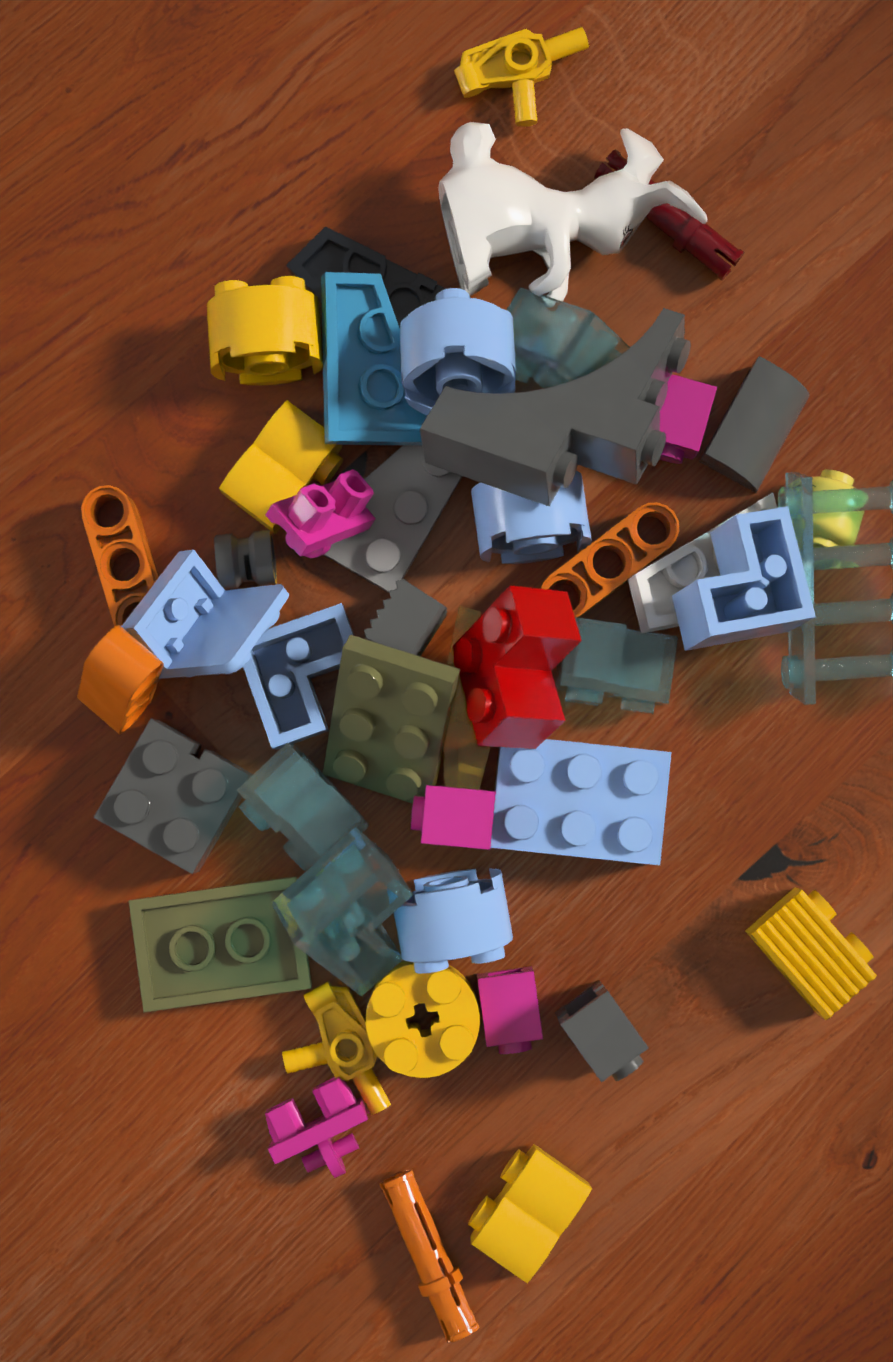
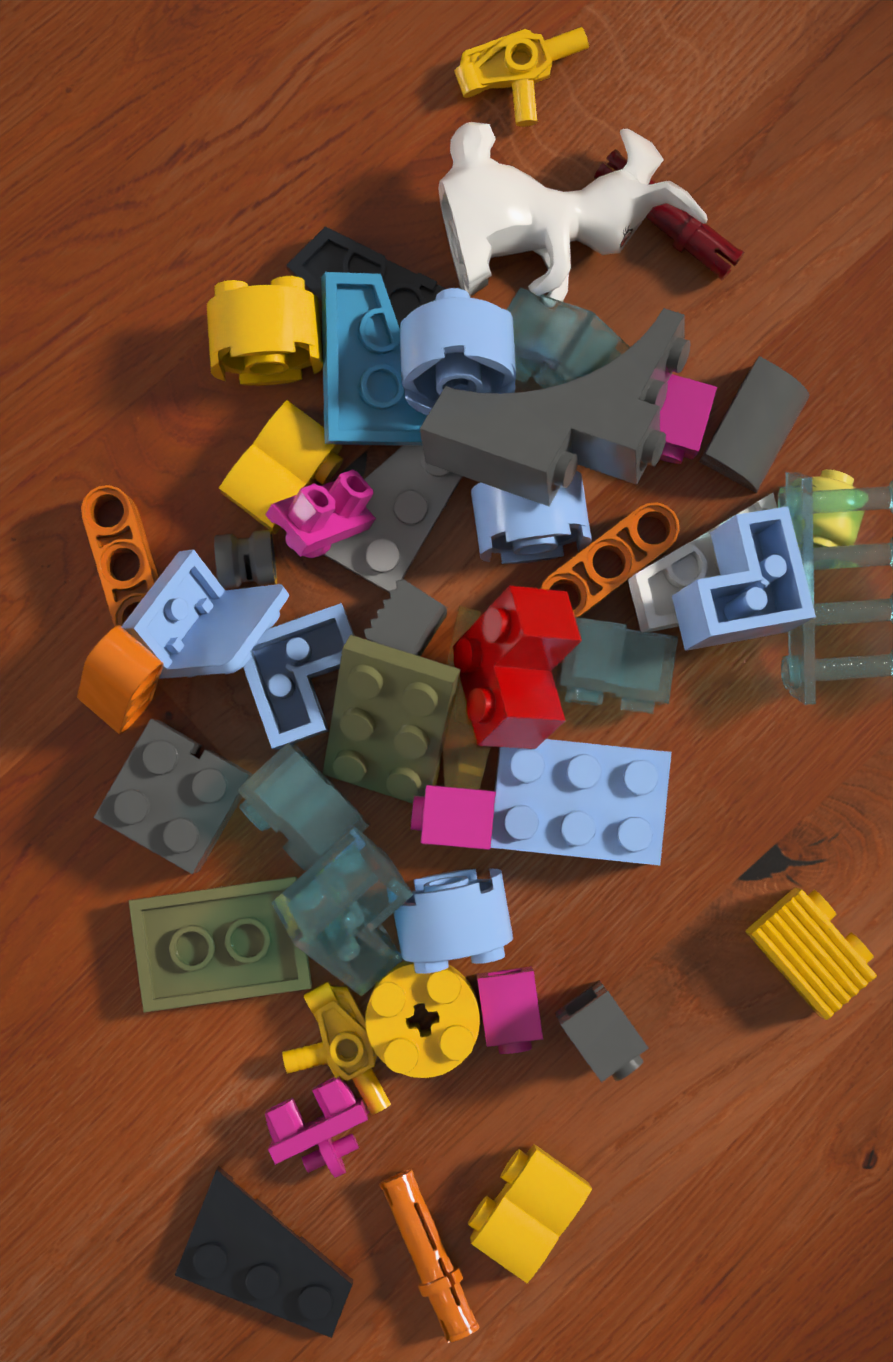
none -> black wing [175,1166,353,1338]

